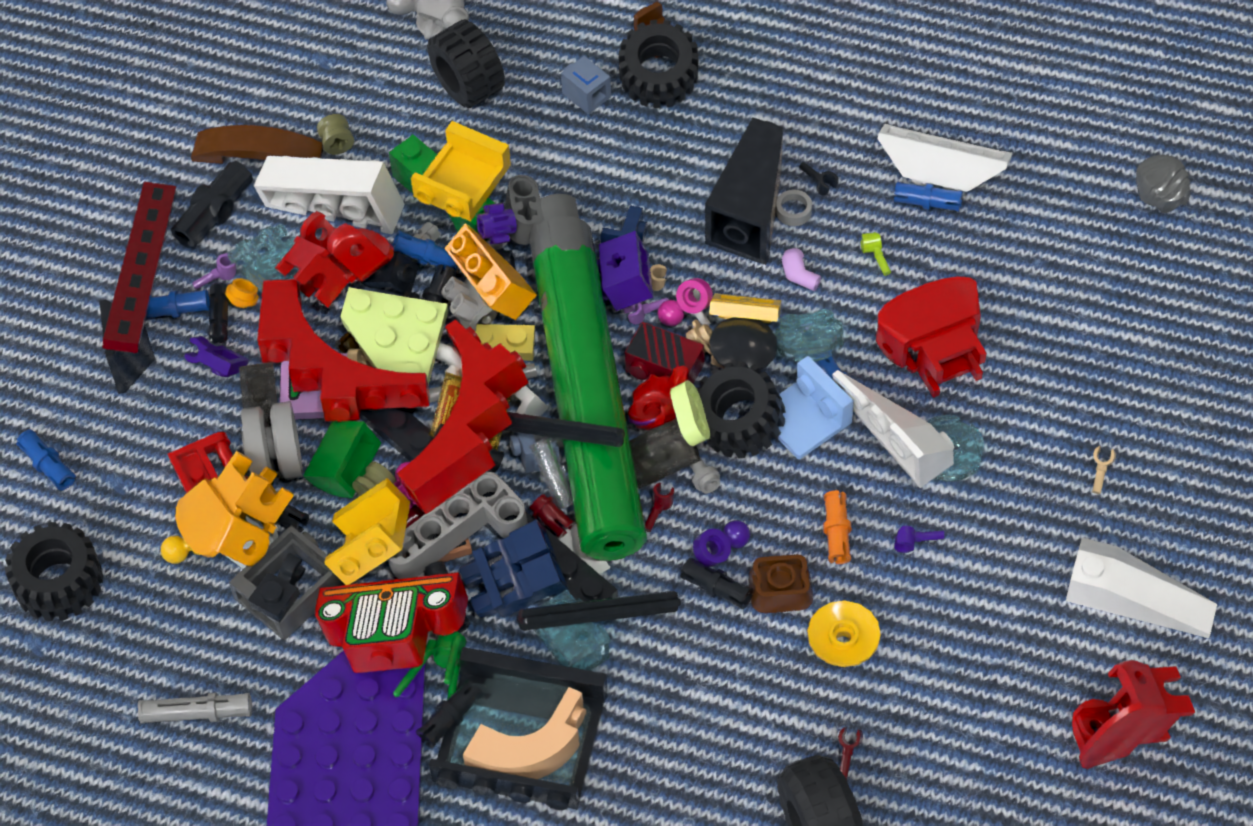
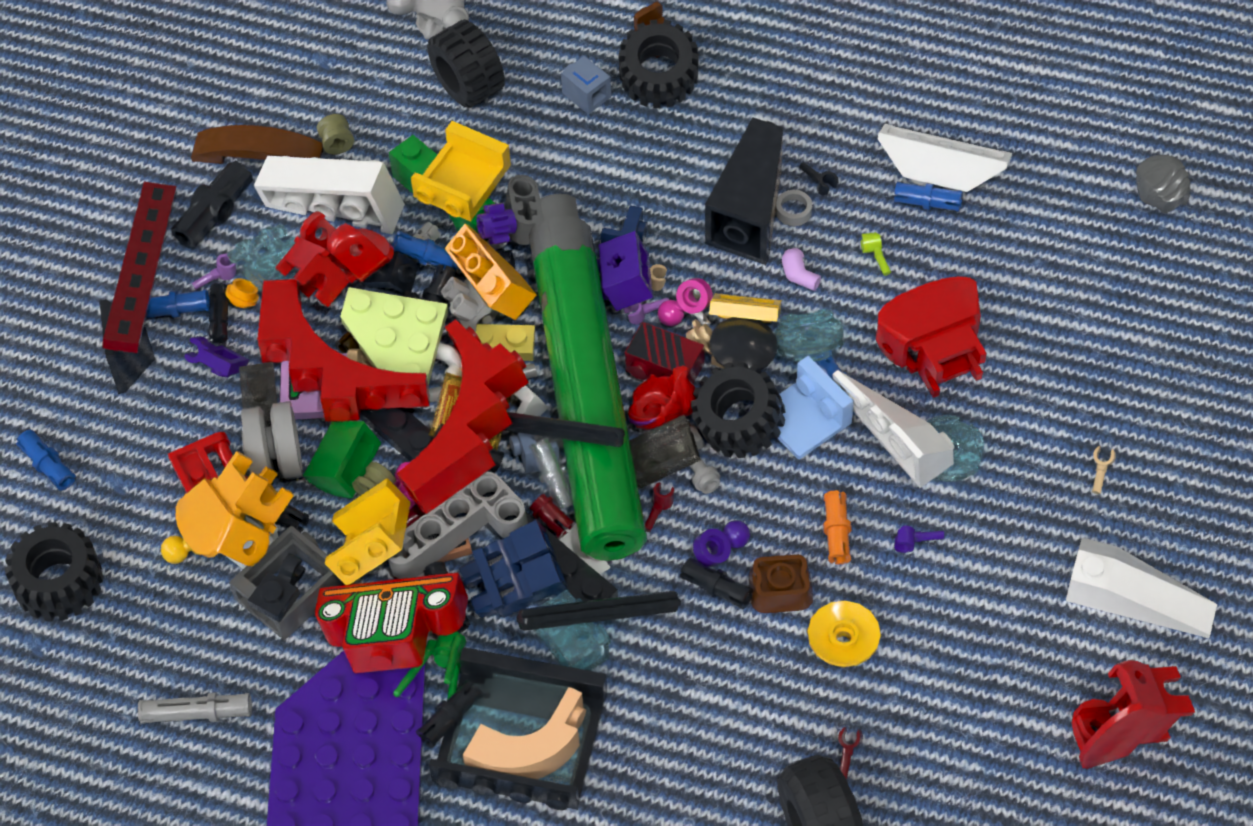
yellowish green beam [670,380,710,446] -> none

